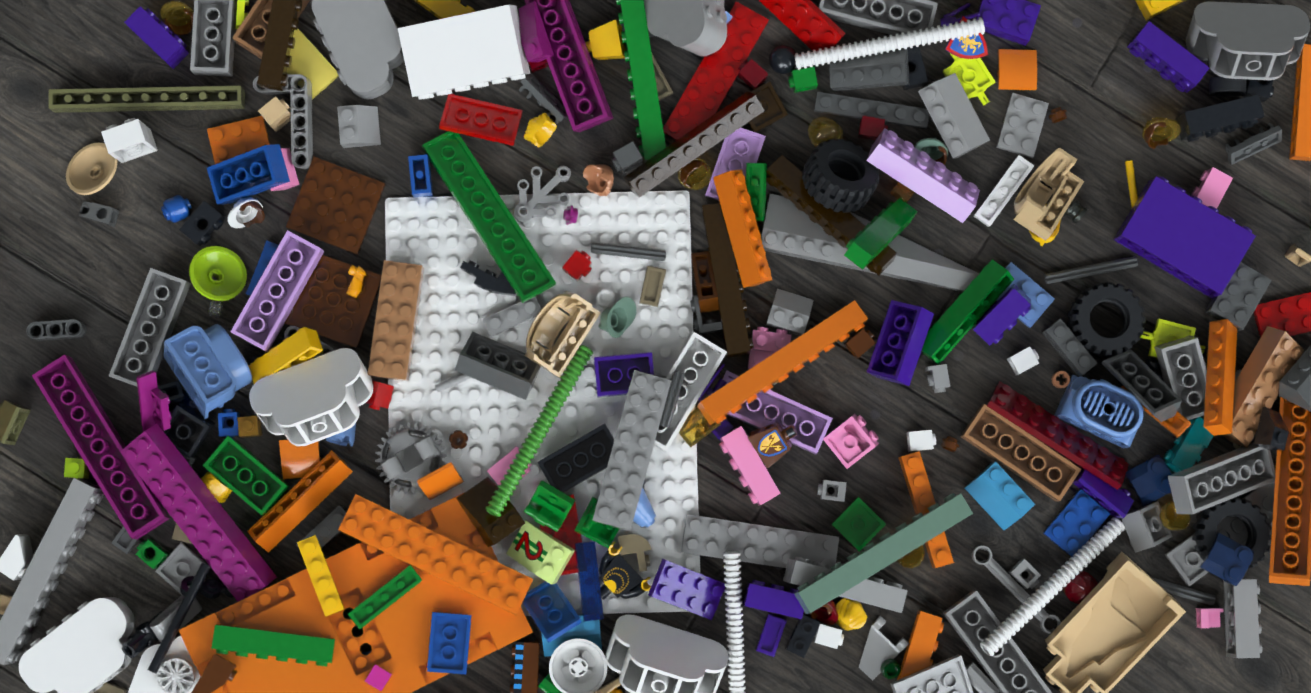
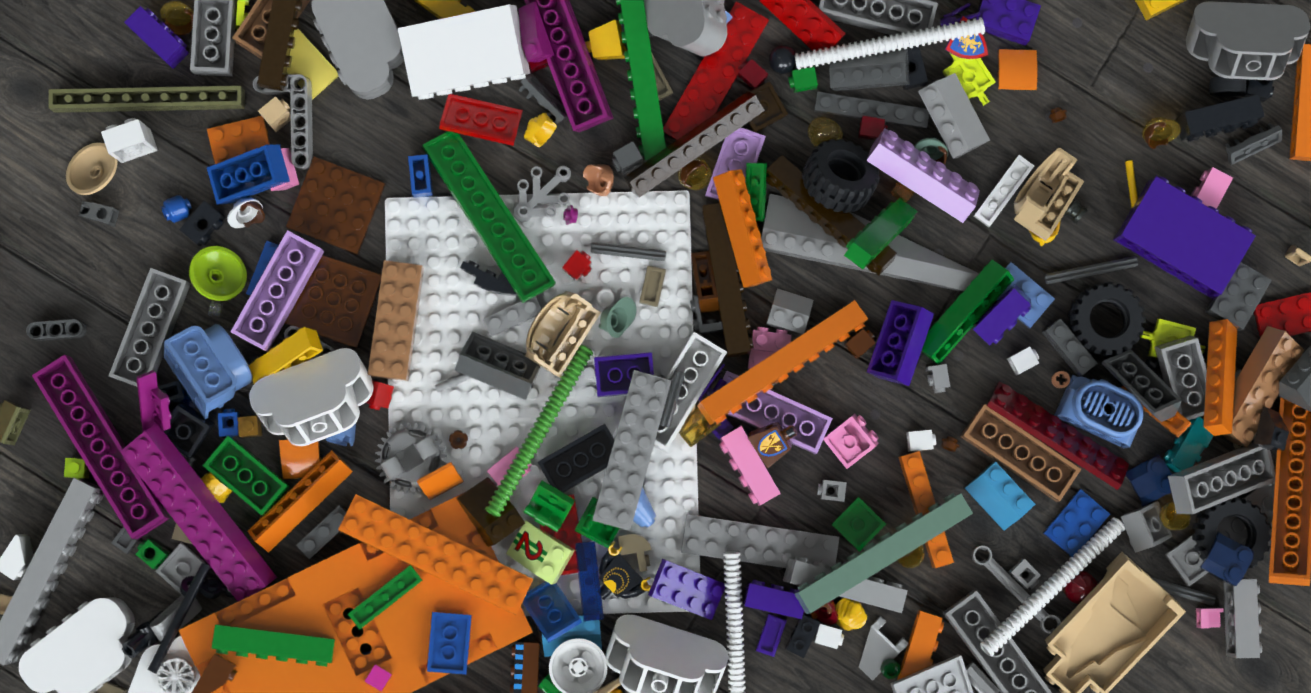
yellow brick [297,535,345,617] -> none
light grey slope [337,105,381,148] -> none
light orange arm [346,265,367,298] -> none
light grey plate [996,93,1049,158] -> none
dark purple slope [1073,468,1134,518] -> none
dark purple brick [1127,21,1210,93] -> none

